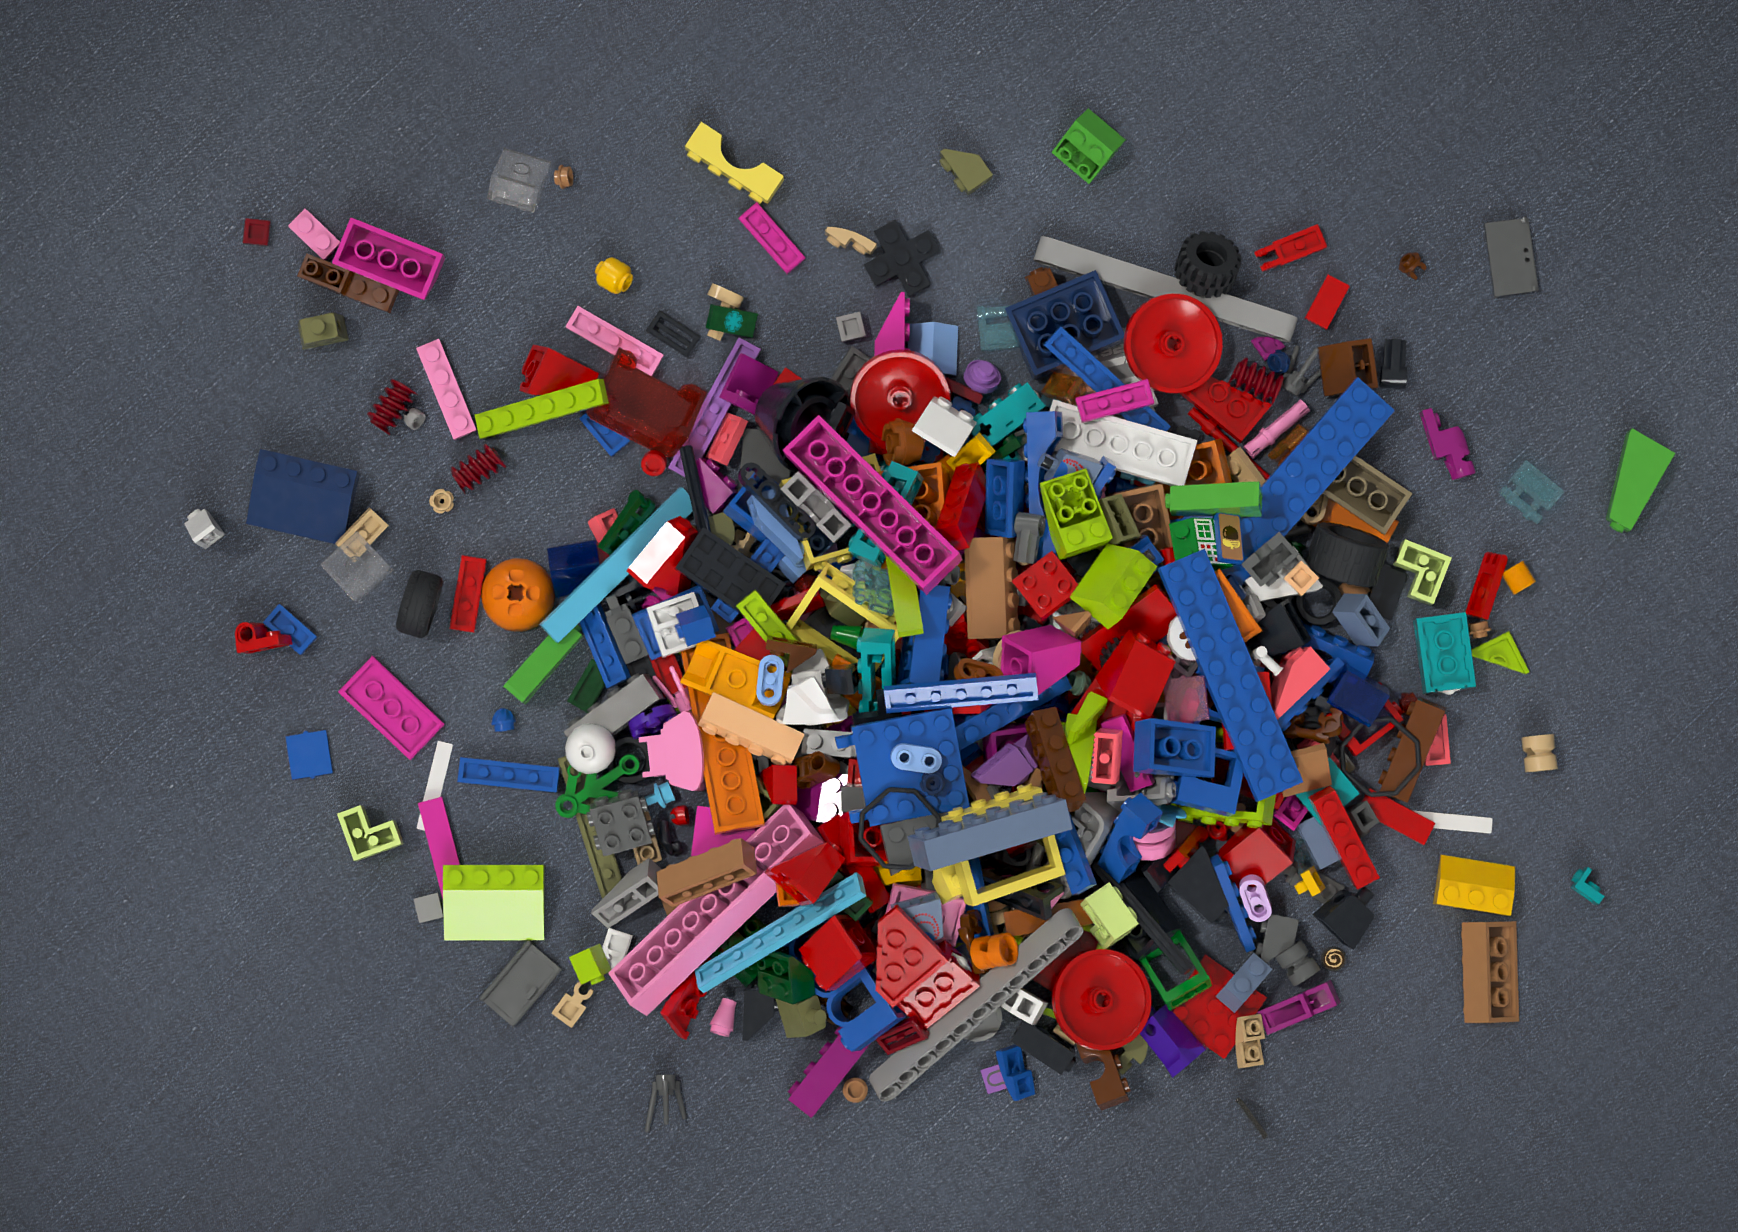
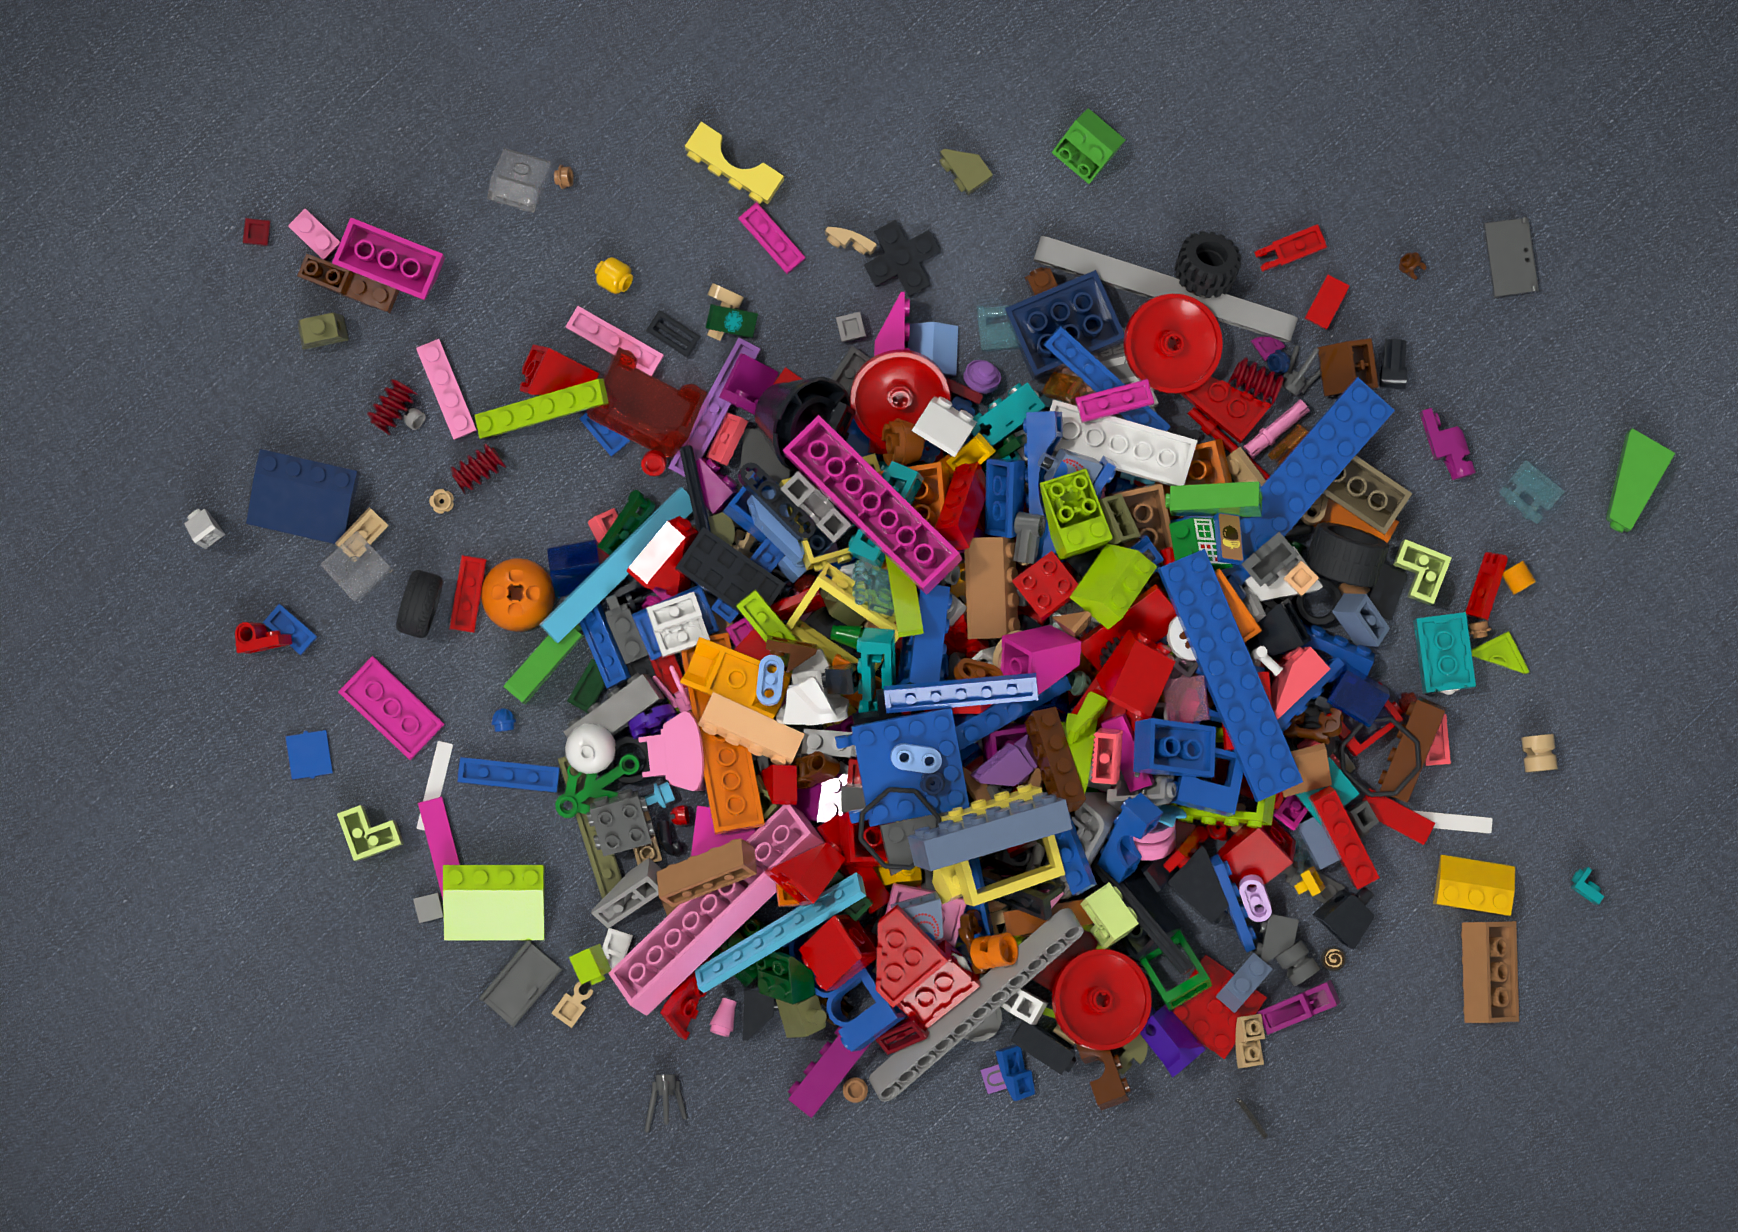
blue brick [674,605,716,647] -> none

